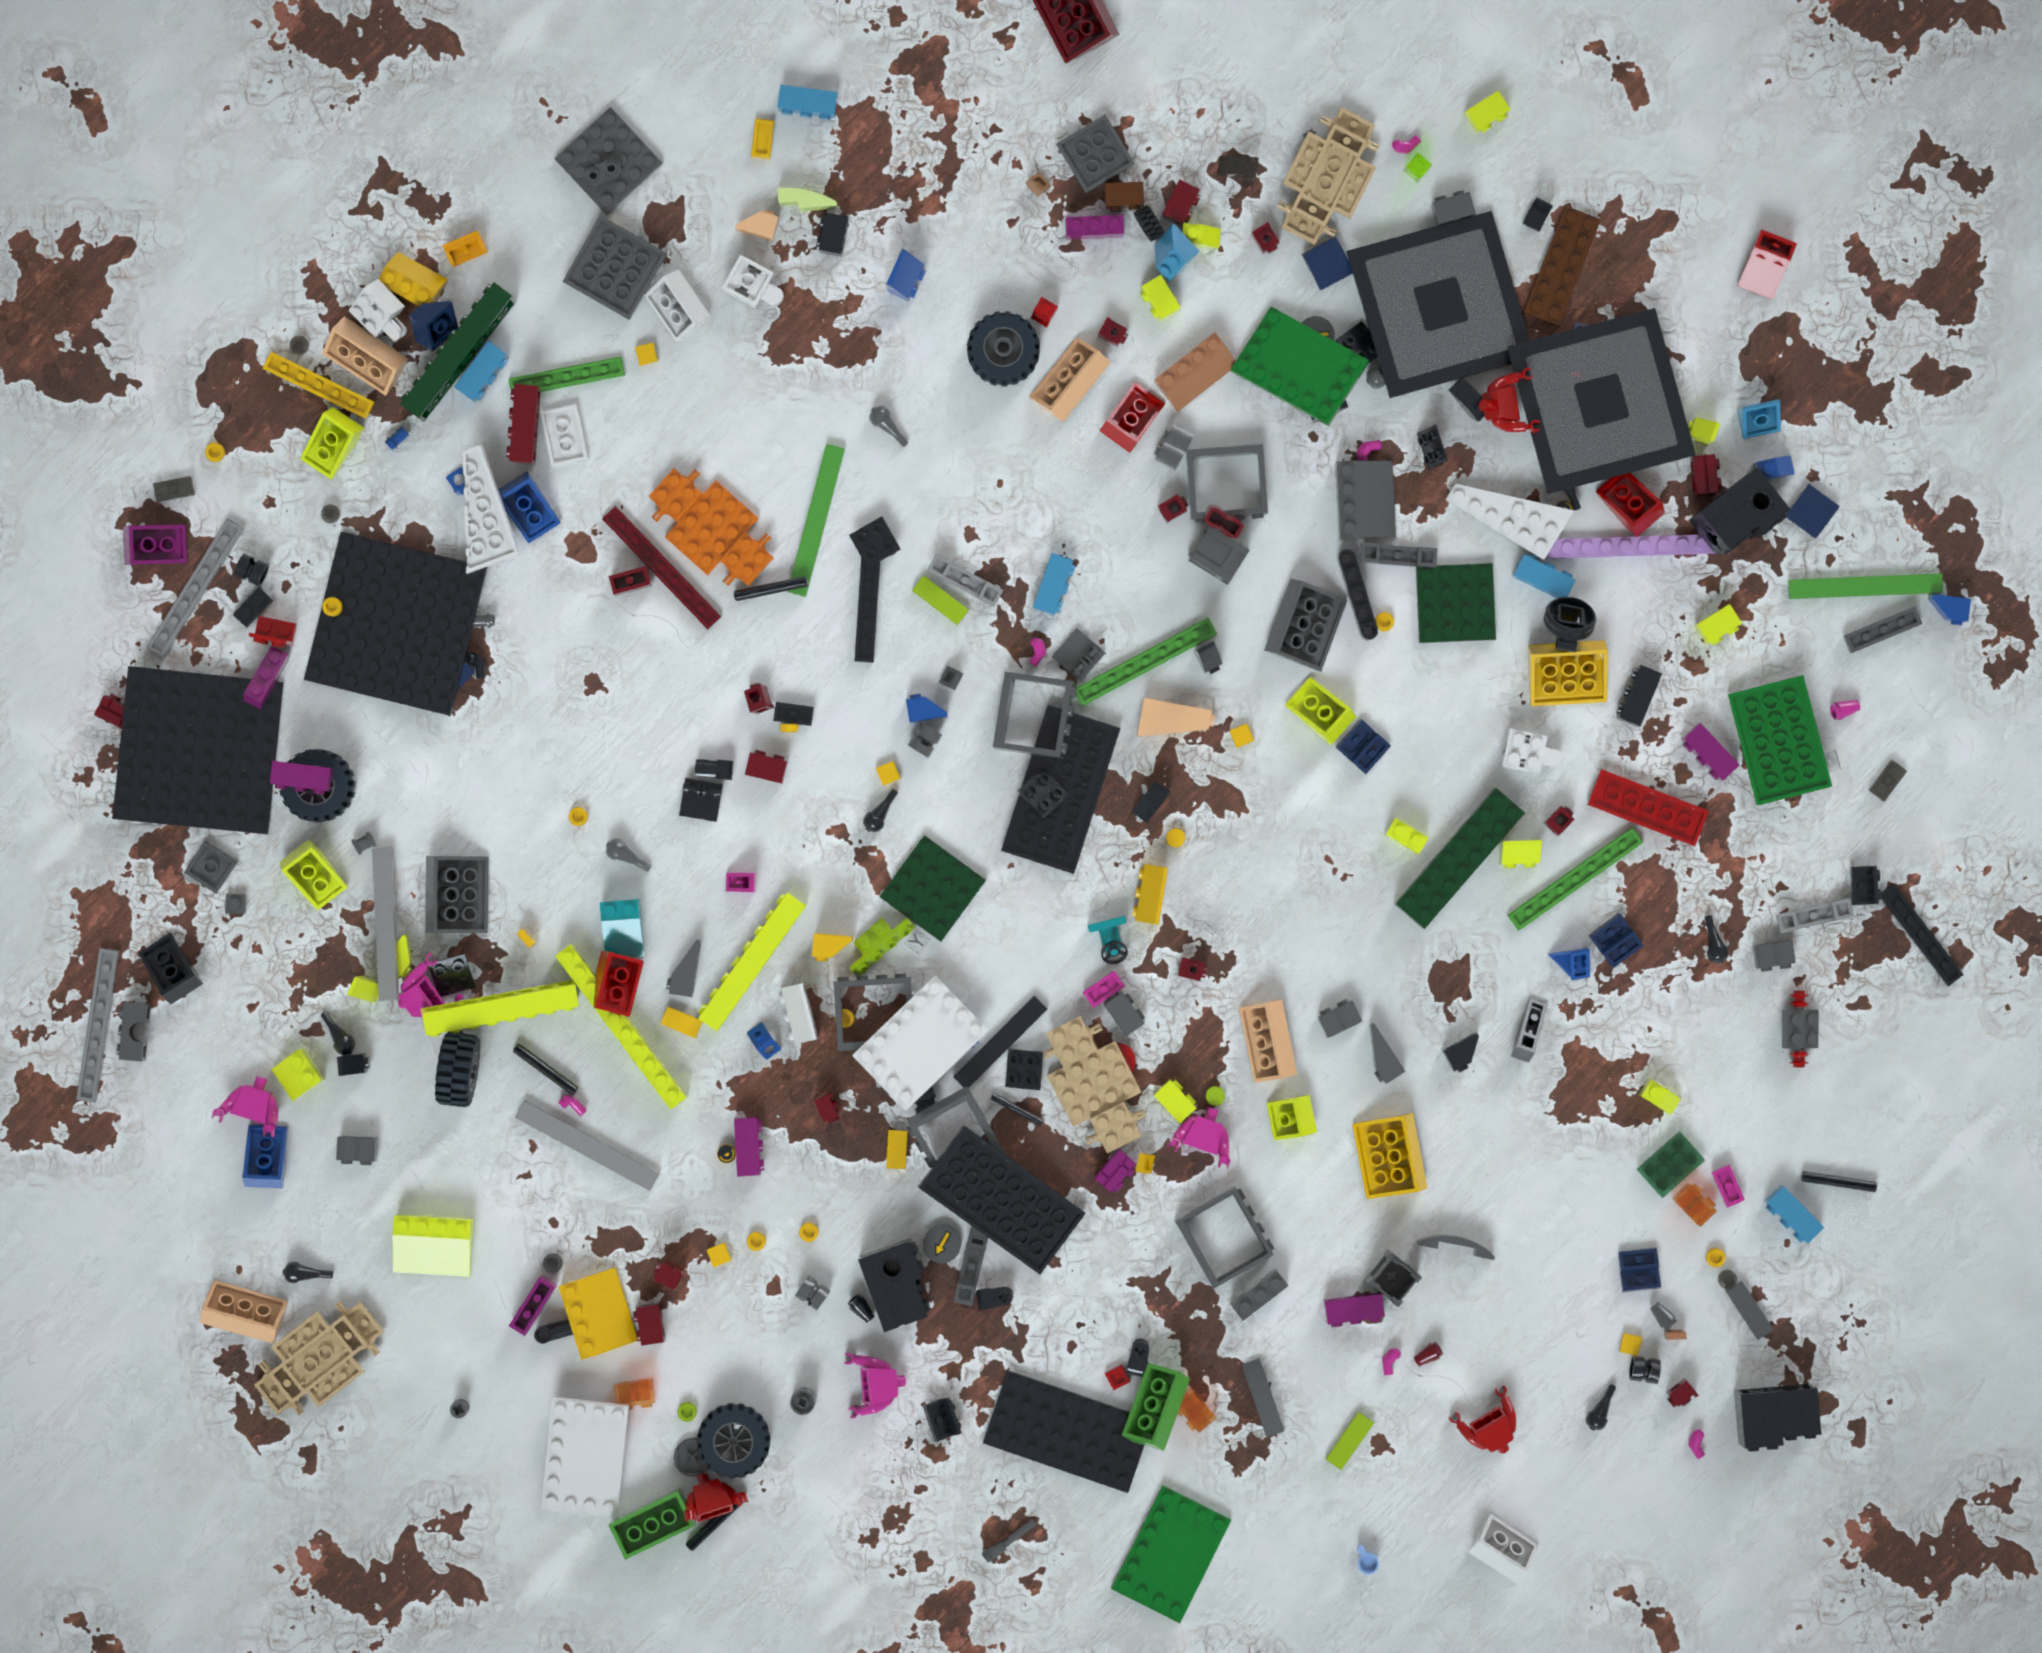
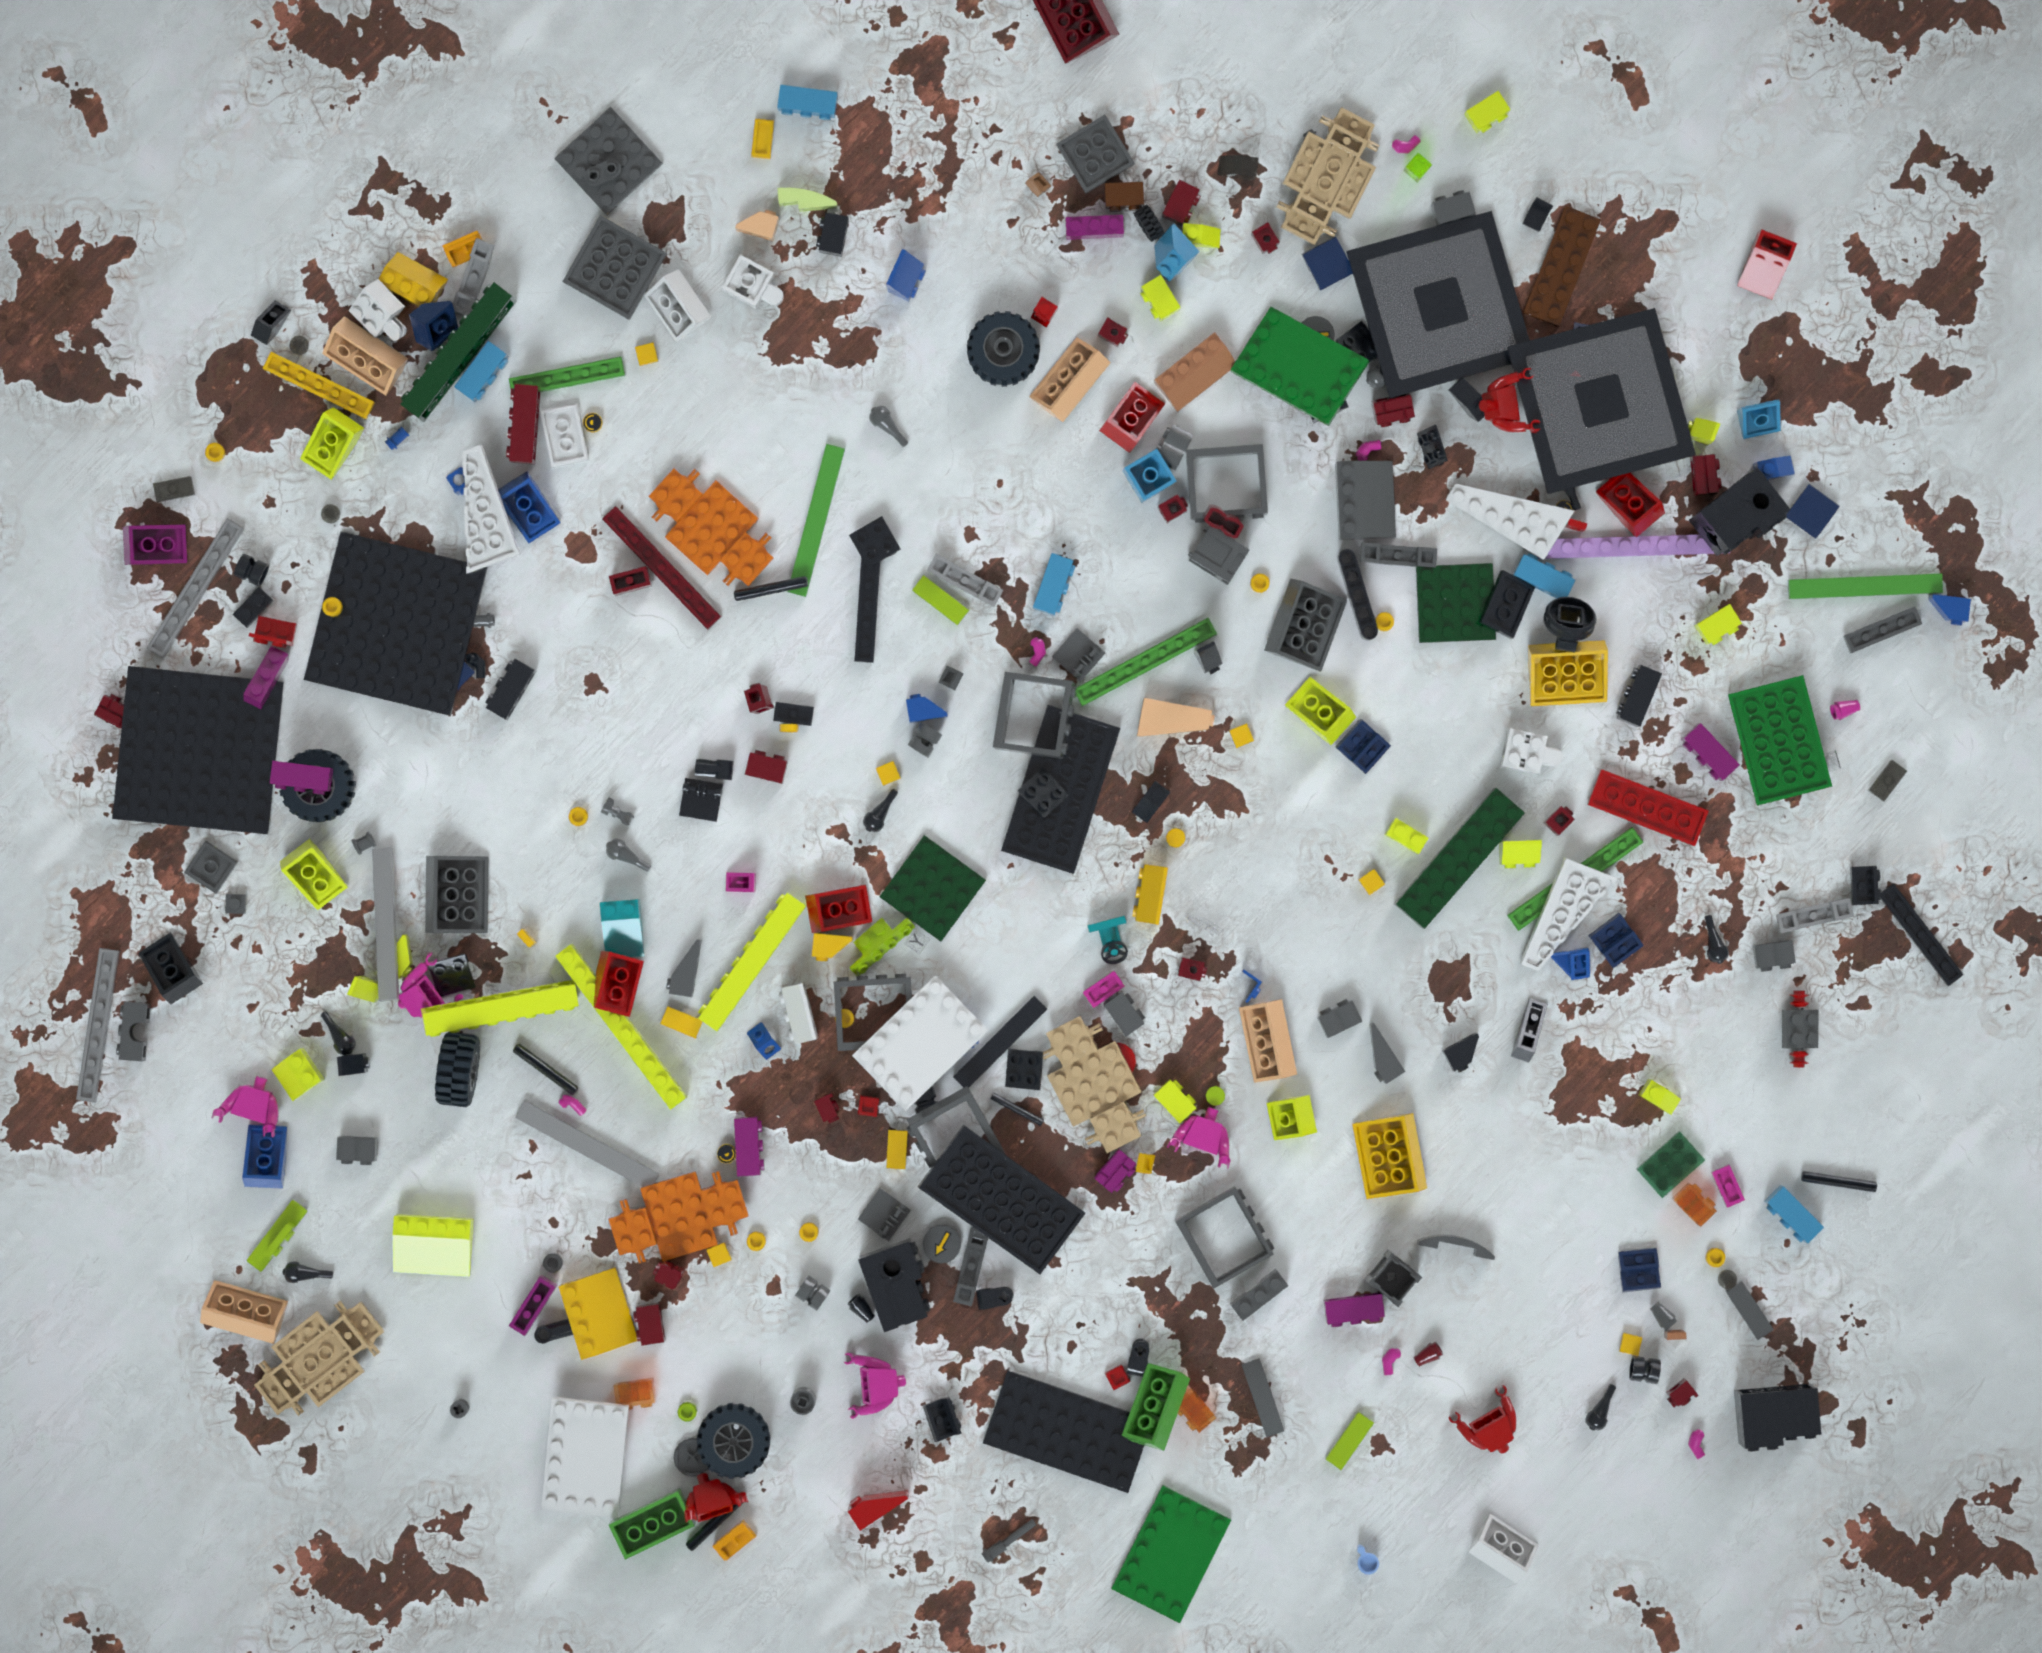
none -> lime bracket [247,1200,308,1272]
none -> black slope [251,300,291,345]
none -> light grey slope [453,238,495,315]
none -> black brick [485,659,537,720]
none -> black tile [583,413,603,433]
none -> dark grey piece [601,797,634,825]
none -> orange piece [608,1171,749,1264]
none -> light orange hinge [712,1519,757,1561]
none -> red slope [805,885,872,933]
none -> red slope [847,1490,909,1531]
none -> red tile [858,1095,879,1117]
none -> dark grey hinge [858,1188,911,1241]
none -> dark azure slope [1122,449,1177,503]
none -> blue bracket [1242,969,1262,1003]
none -> yellow tile [1250,573,1270,593]
none -> yellow tile [1358,869,1385,895]
none -> dark red brick [1371,393,1415,427]
none -> black plate [1479,570,1535,639]
none -> white wing [1520,857,1617,971]
none -> red tile [1566,518,1588,532]

